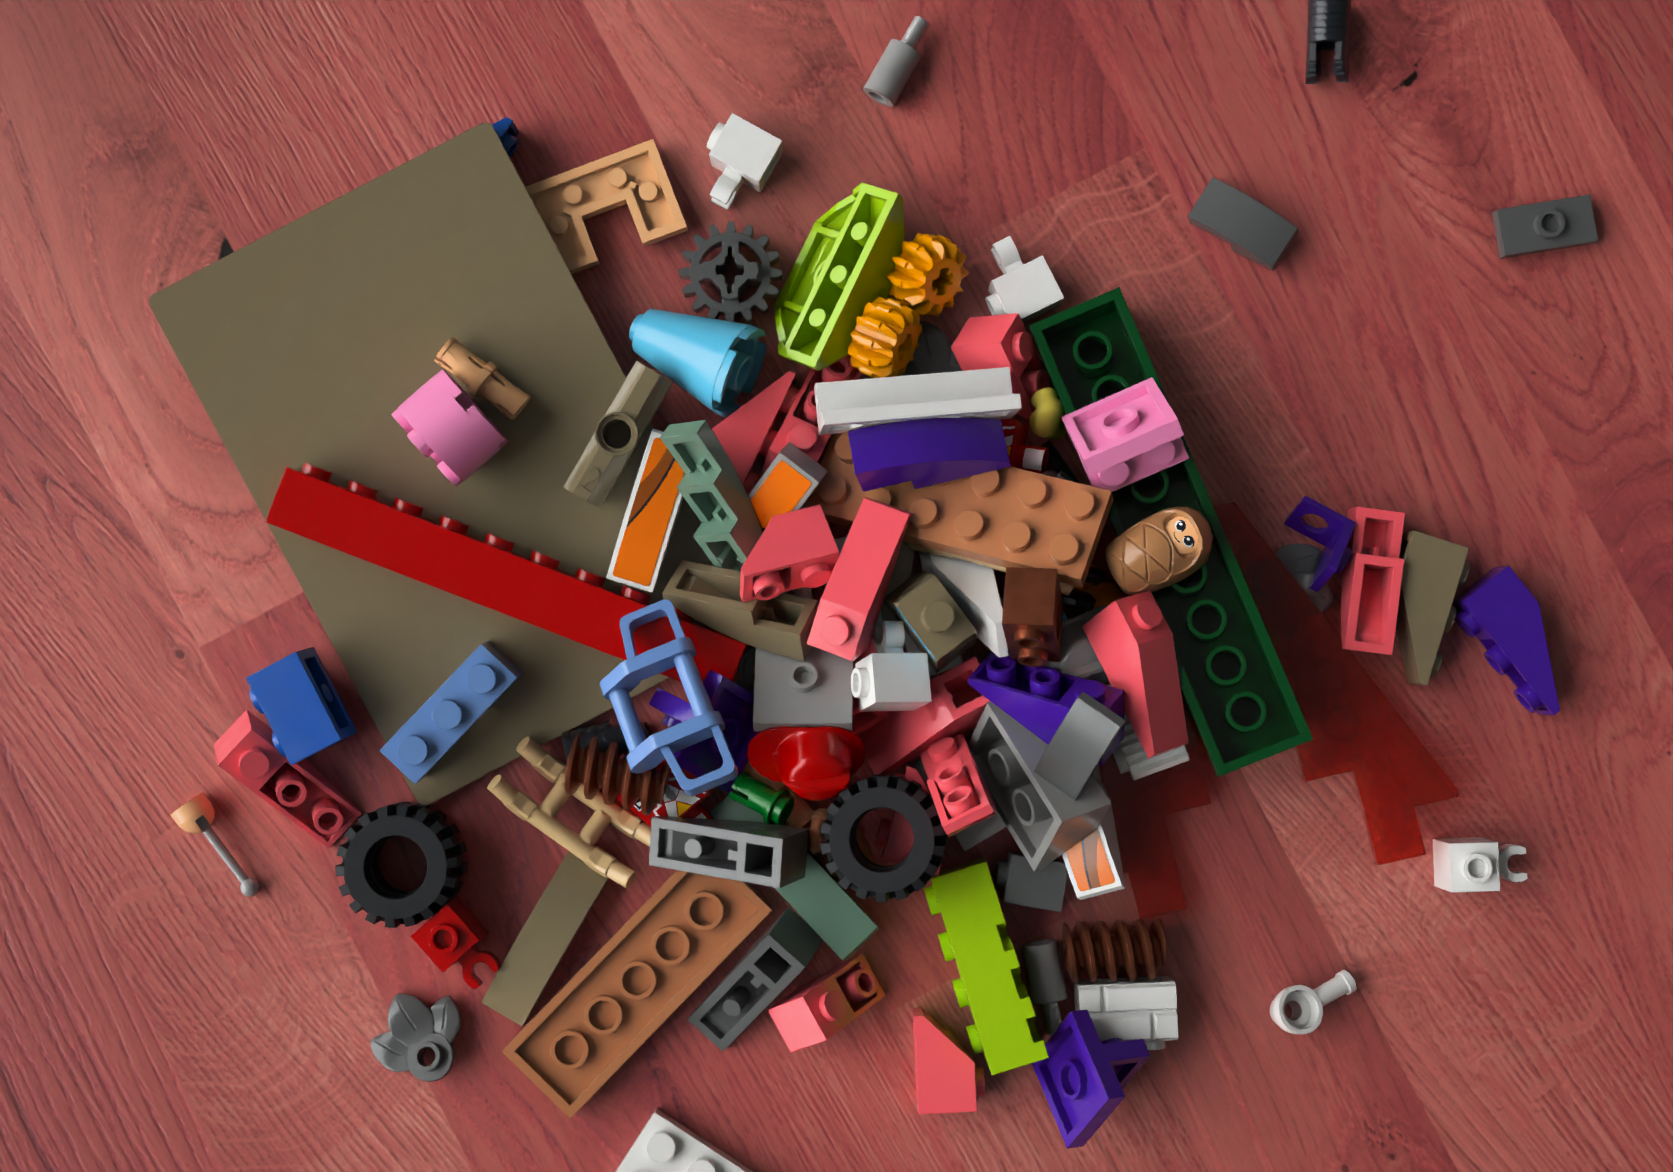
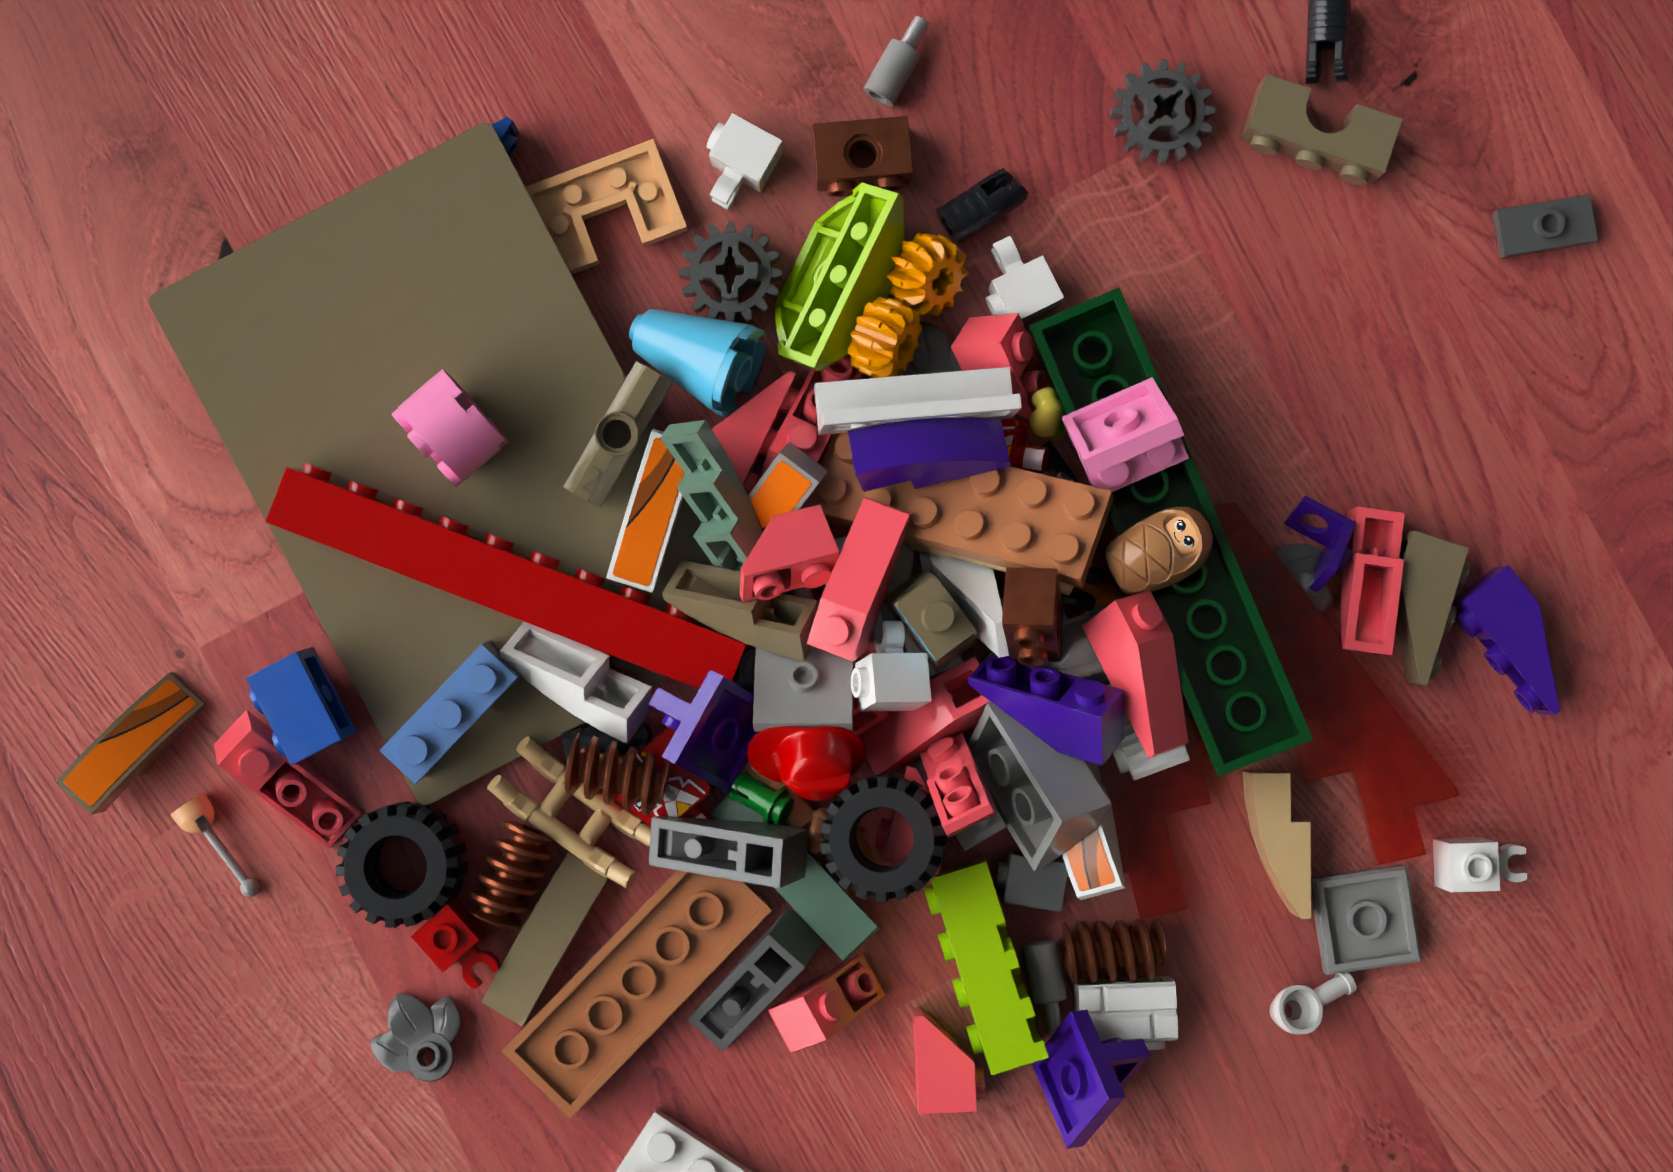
light nougat pin [434,337,531,421] -> none
medium blue bar [600,599,738,796] -> none
dark grey slope [1034,692,1126,800] -> none
dark grey slope [1188,177,1299,271] -> none
none -> slope [56,672,207,814]
none -> copper piece [468,820,555,931]
none -> white slope [500,622,652,744]
none -> copper brick [813,116,913,197]
none -> black hinge [936,168,1029,245]
none -> dark grey gear [1109,59,1215,166]
none -> dark tan arch [1239,74,1403,185]
none -> tan slope [1242,771,1311,919]
none -> light grey plate [1311,864,1422,975]

